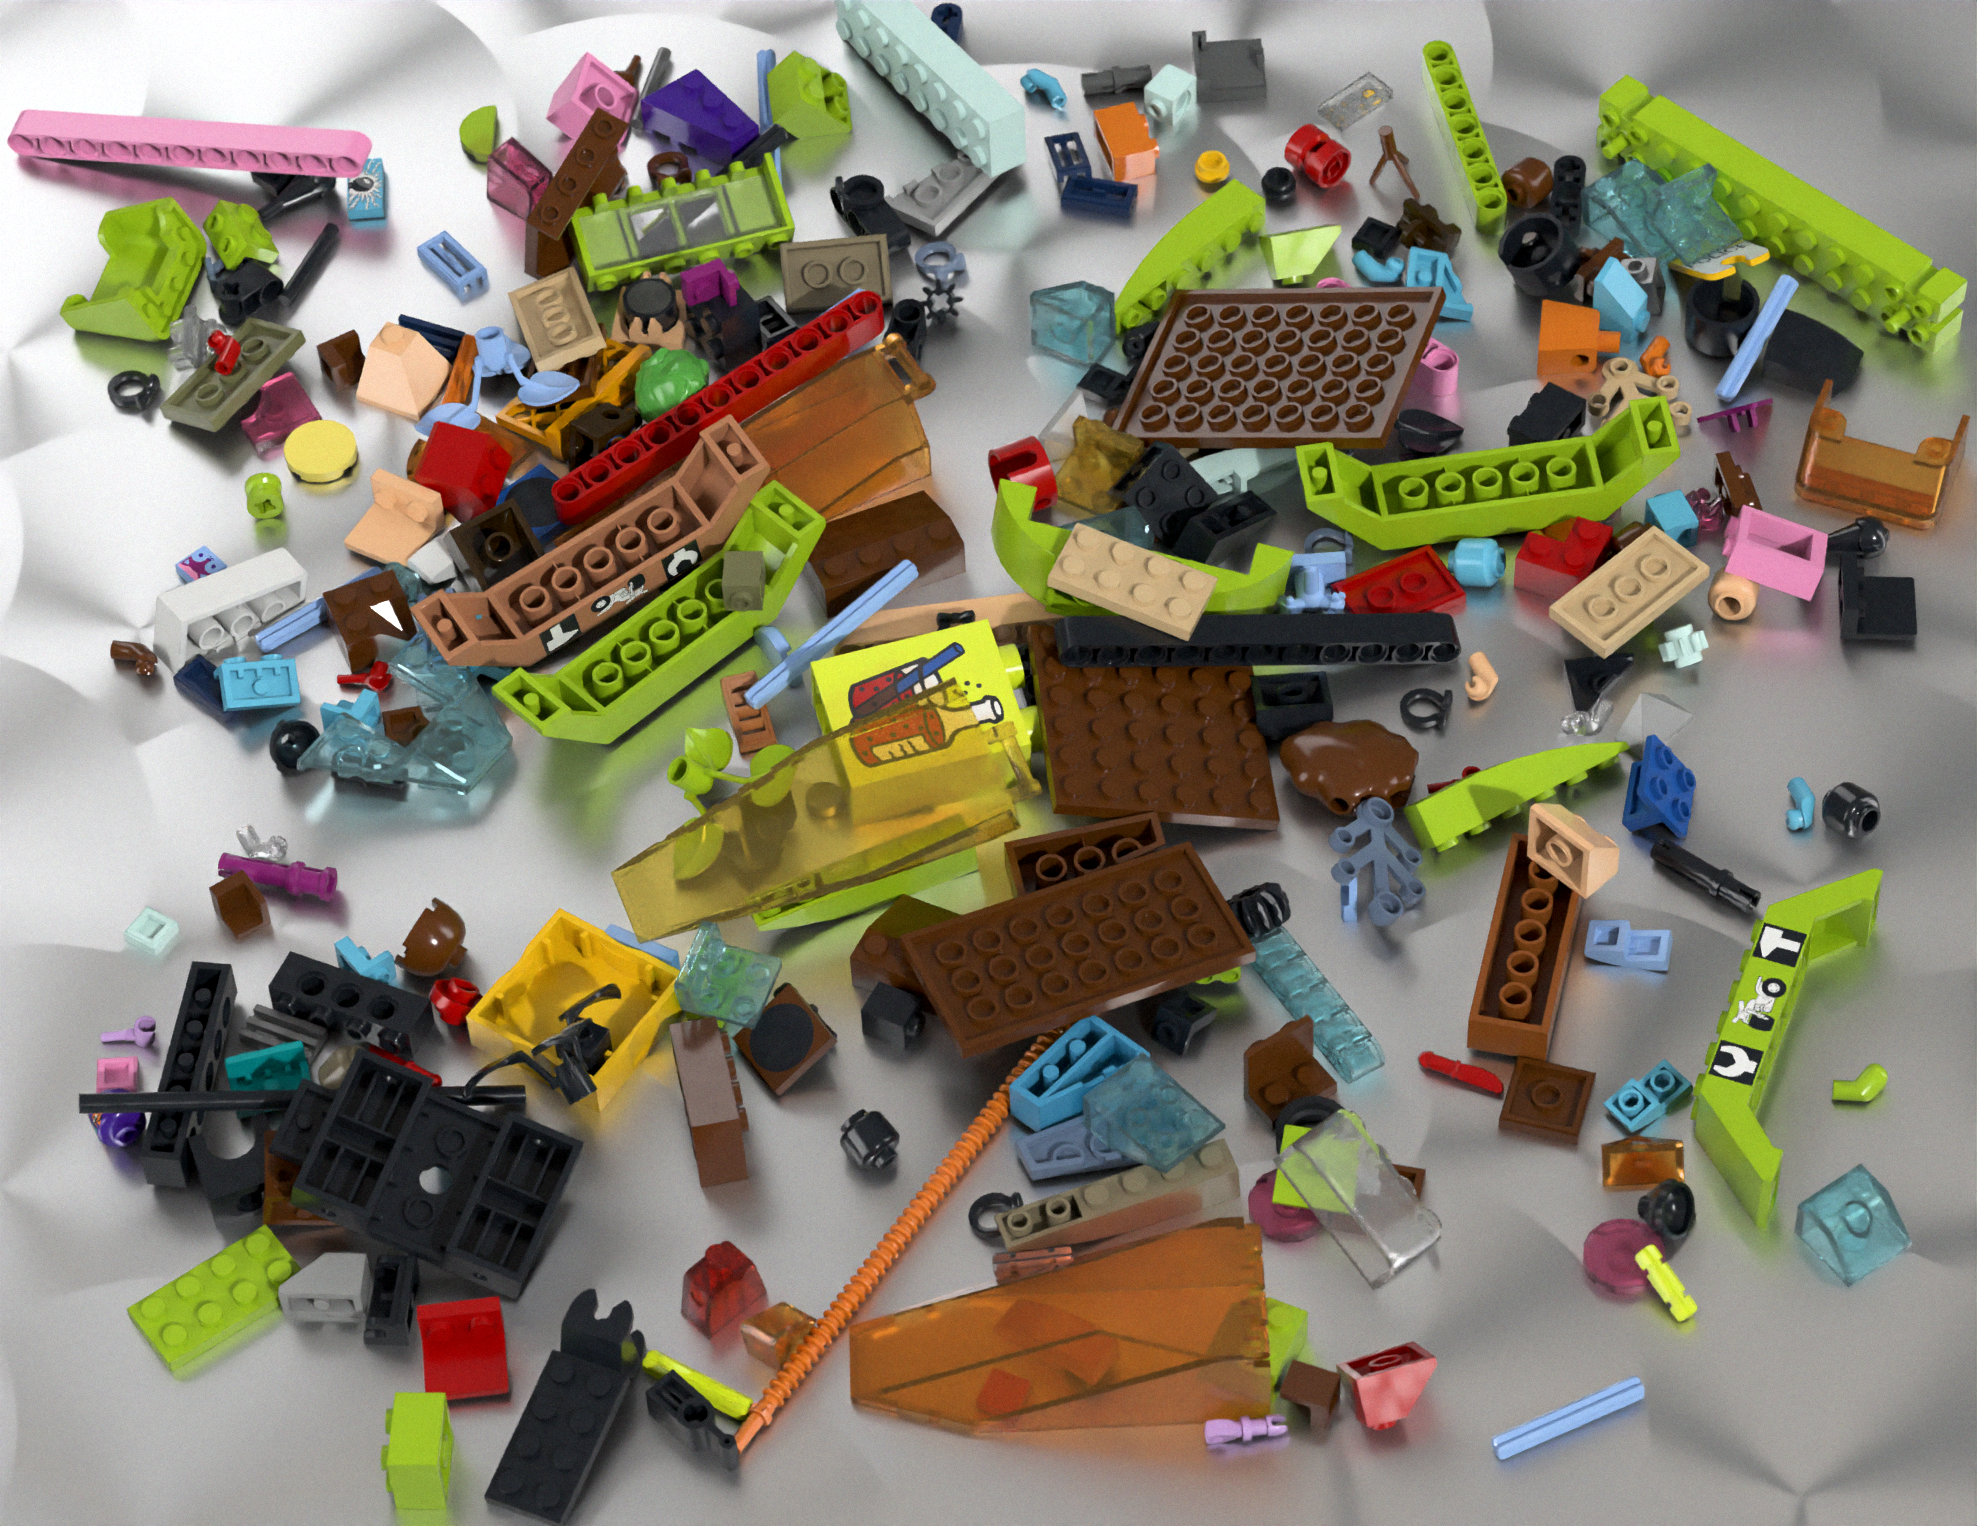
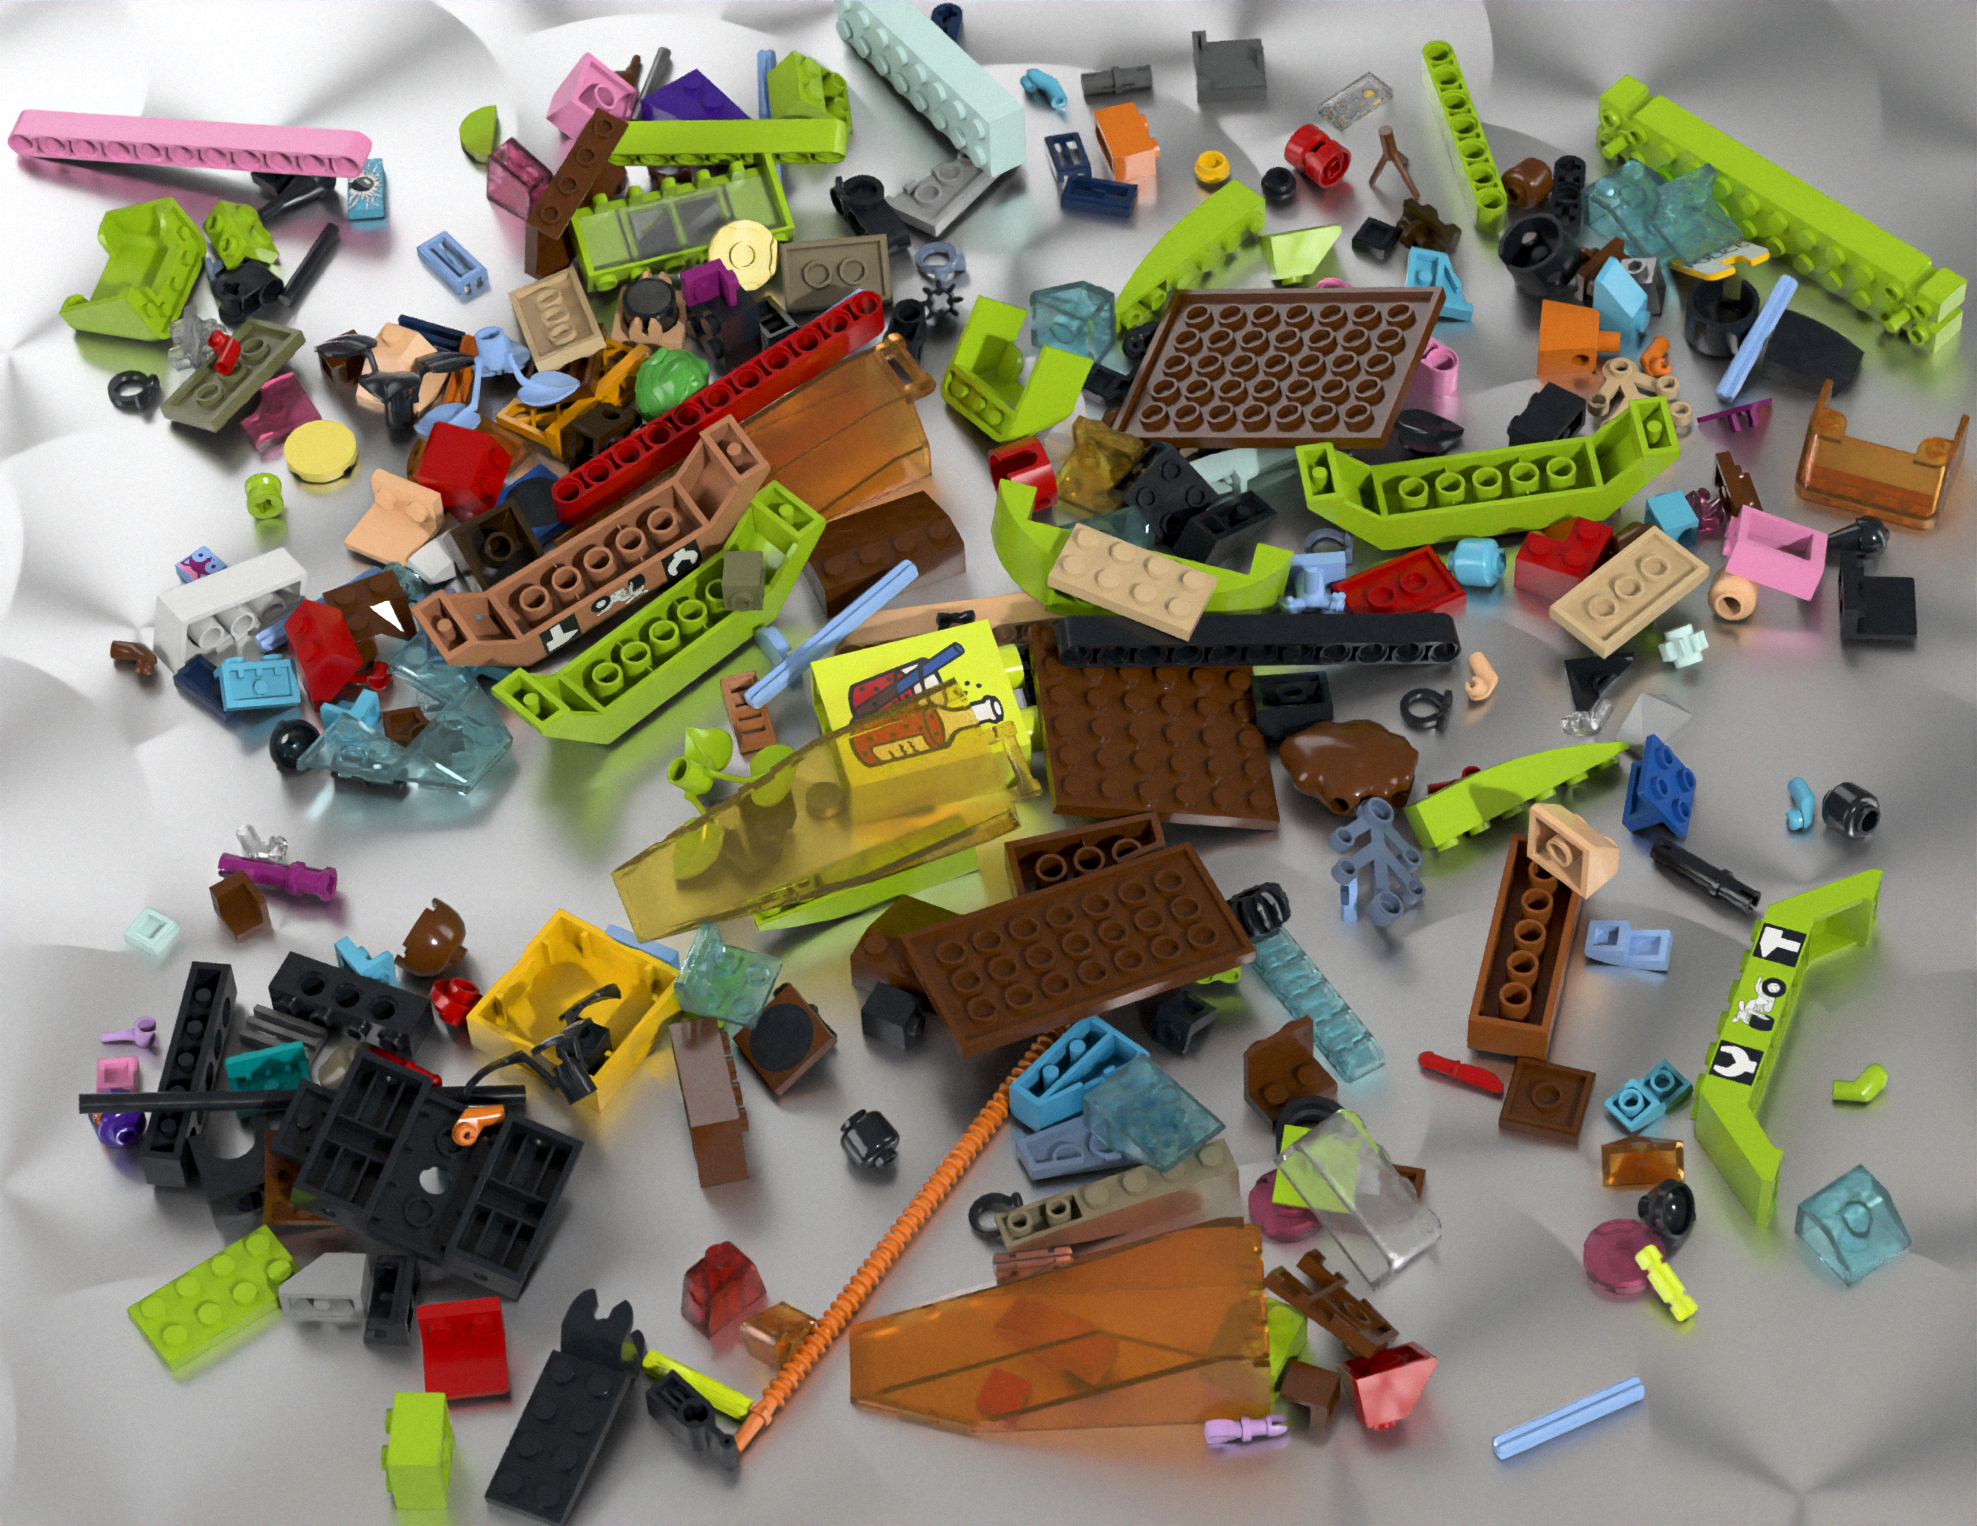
light aqua brick [1144,63,1197,126] -> none
medium azure arm [1352,250,1405,283] -> none
none -> red slope [284,599,364,713]
none -> black plant [314,334,475,429]
none -> orange arm [452,1104,505,1146]
none -> lime beam [607,119,847,166]
none -> light yellow tile [707,219,780,291]
none -> lime windscreen [940,295,1094,444]
none -> reddish brown wing [1261,1248,1400,1359]

